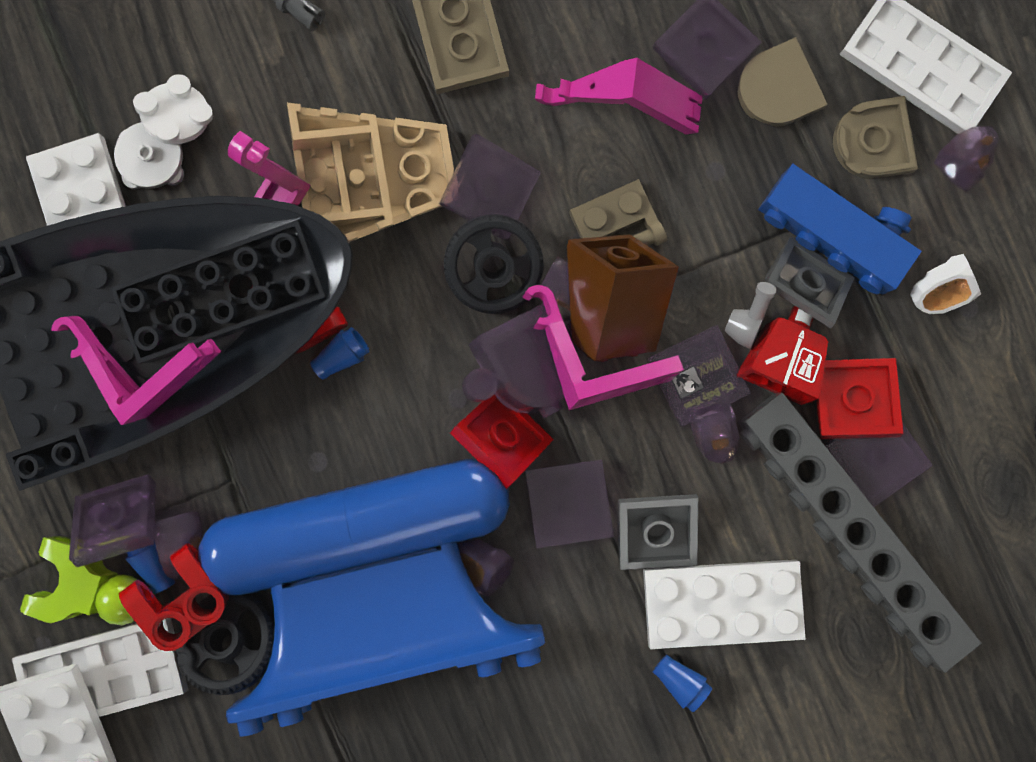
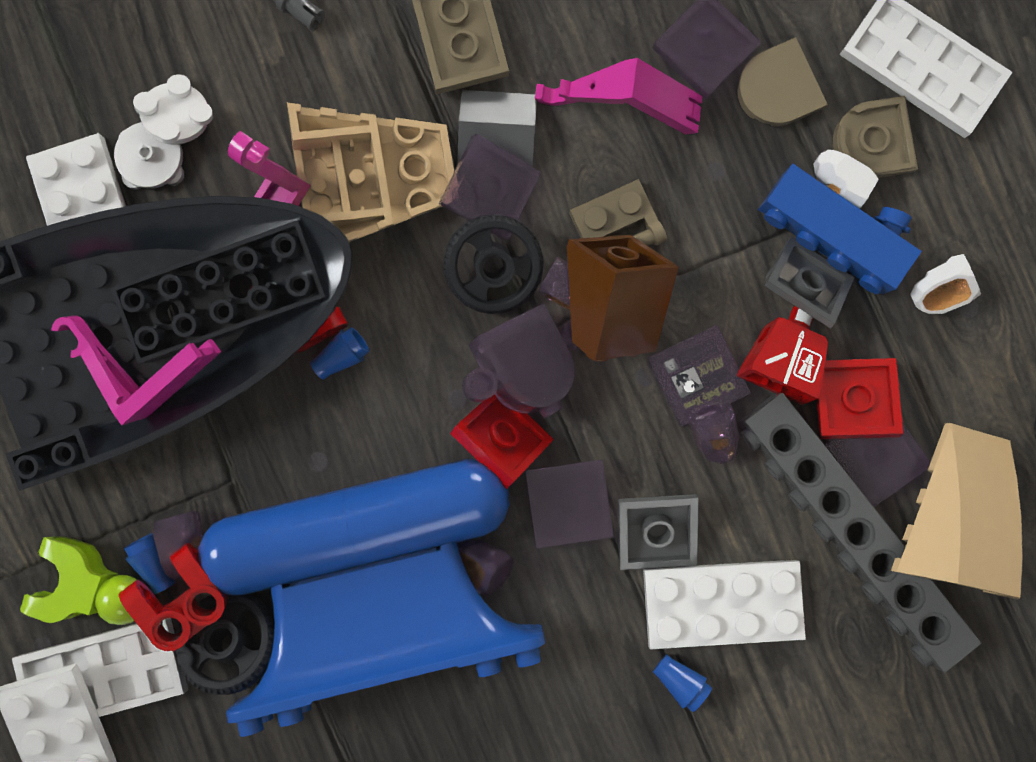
clear purple plate [69,474,156,567] -> none
dark pink hinge [523,285,684,410] -> none
light grey bar [725,282,776,349] -> none
clear purple rock [934,126,999,193] -> none
none -> dark grey slope [457,90,537,170]
none -> white rock [813,150,879,209]
none -> tan wedge [891,423,1022,599]

